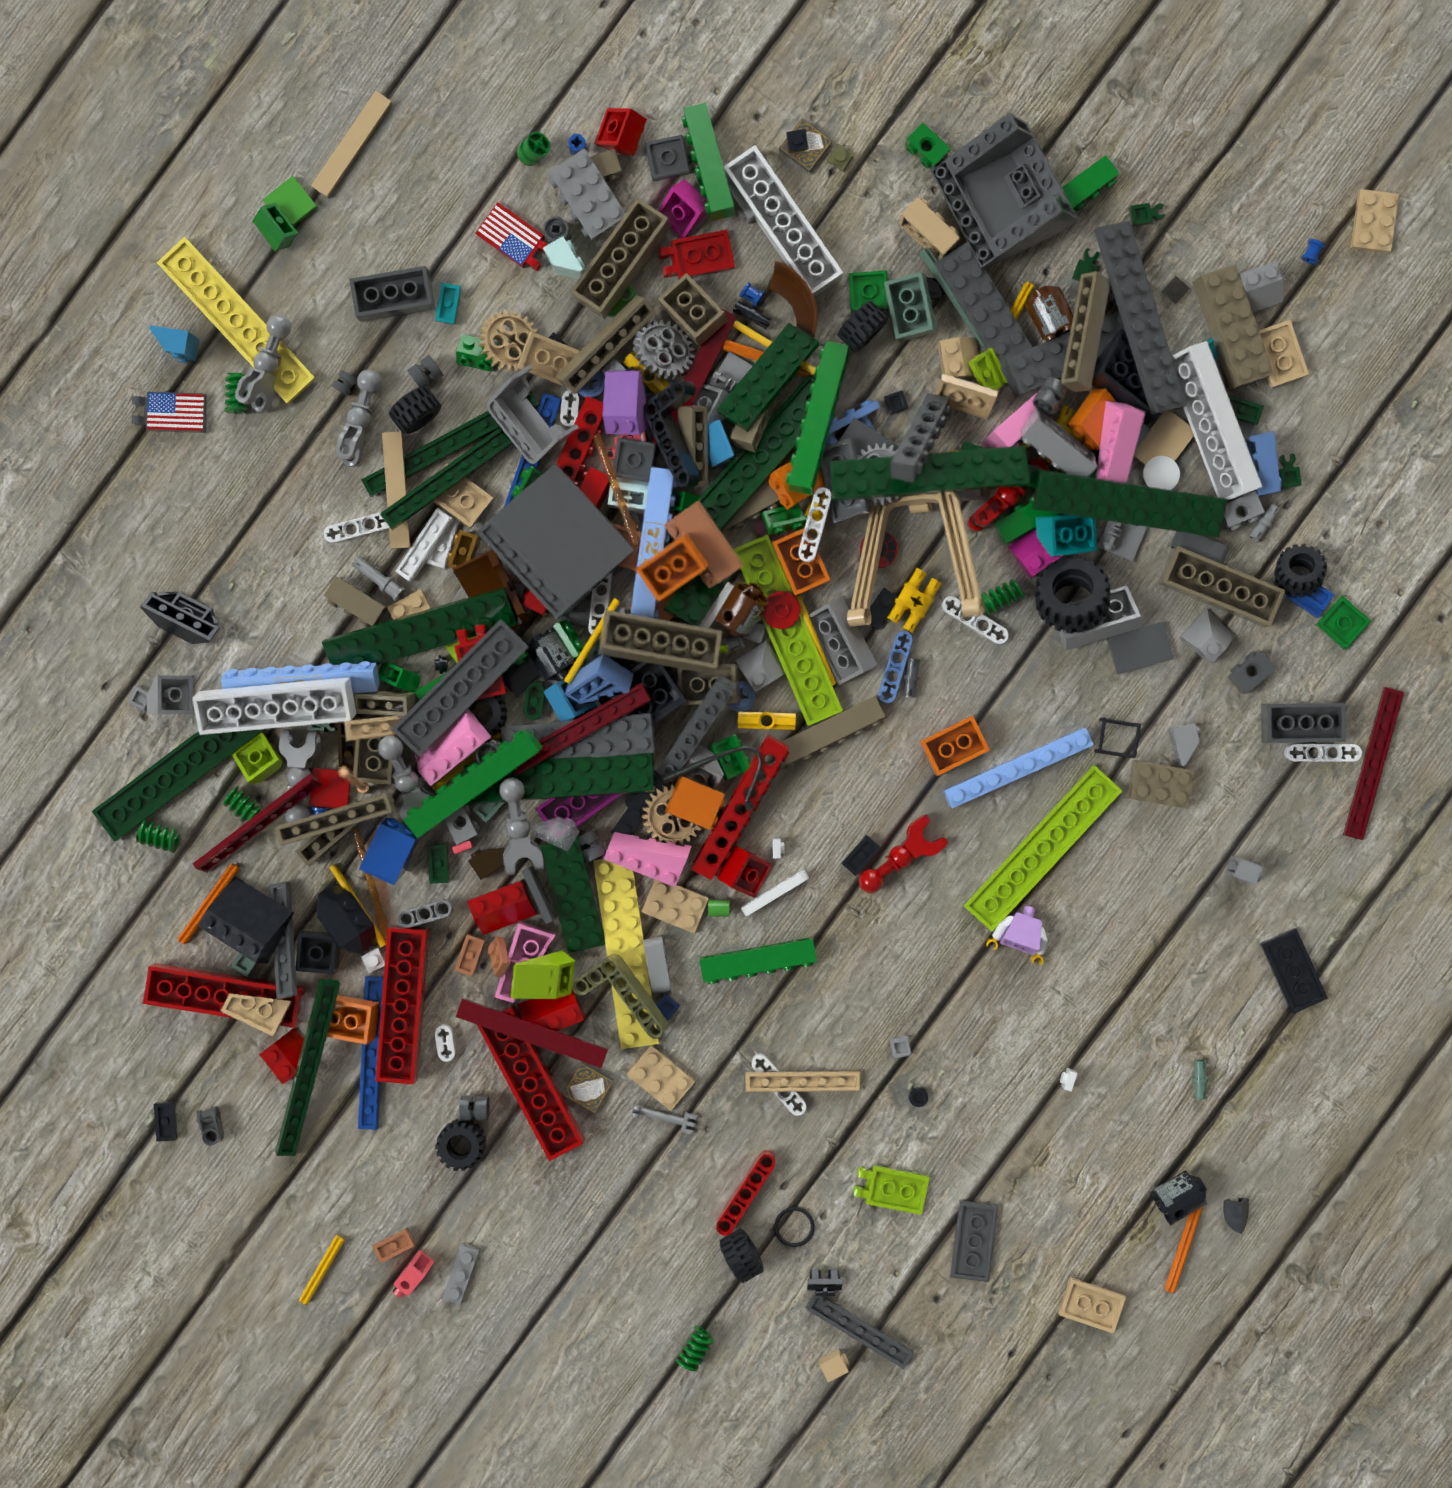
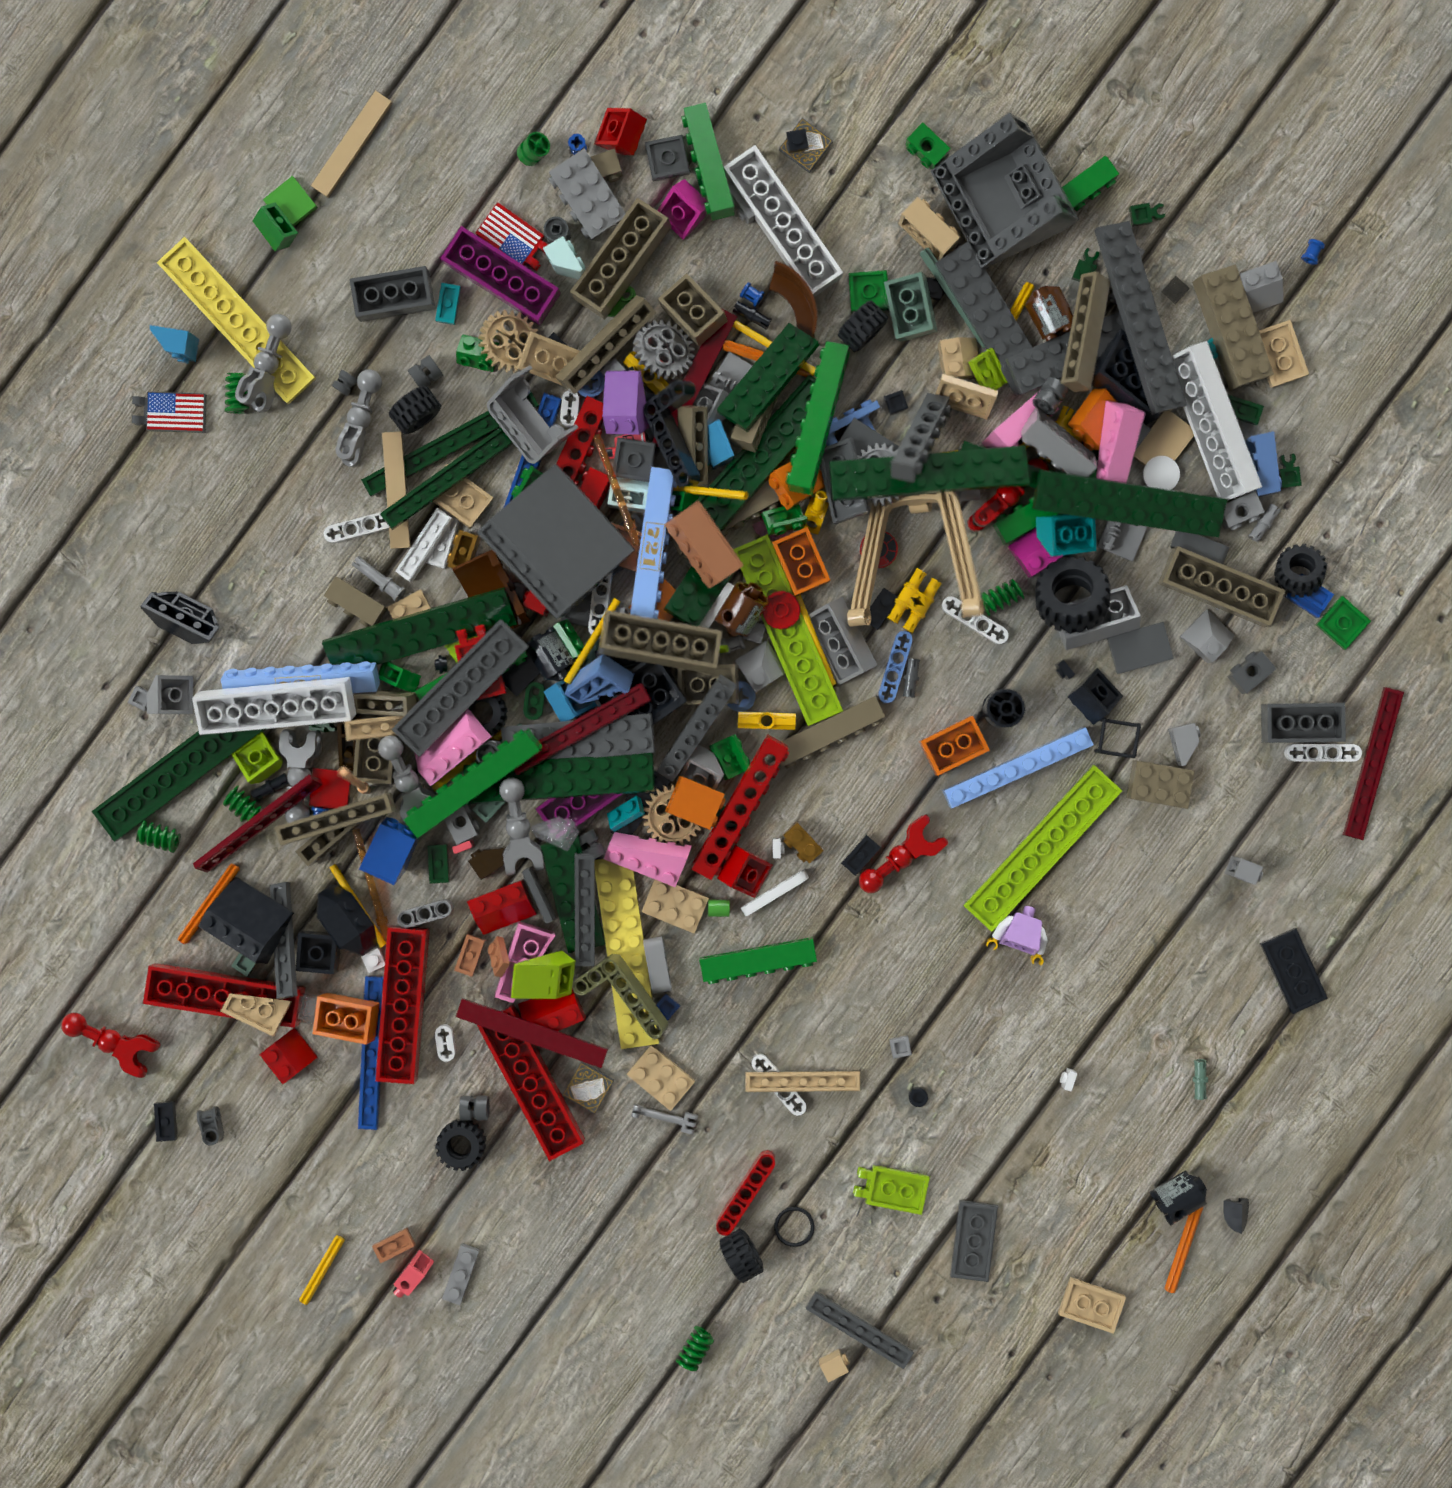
dark green plate [275,979,340,1156] -> none
orange brick [635,533,709,601] -> none
red tile [659,229,735,280] -> none
pearl dark grey piece [661,746,762,811] -> none
white beam [798,488,832,562] -> none
black hips [807,1269,842,1302] -> none
olive plate [827,143,854,172] -> none
tan plate [1351,189,1399,253] -> none
none -> red piece [61,1013,160,1078]
none -> black pin [251,773,289,801]
none -> magenta brick [440,226,561,326]
none -> dark grey plate [575,853,595,966]
none -> teal plate [607,796,645,832]
none -> yellow piece [673,485,748,500]
none -> pearl gold brick [783,822,824,864]
none -> black cylinder [982,689,1025,728]
none -> black plate [1055,660,1076,680]
none -> black slope [1068,668,1123,725]

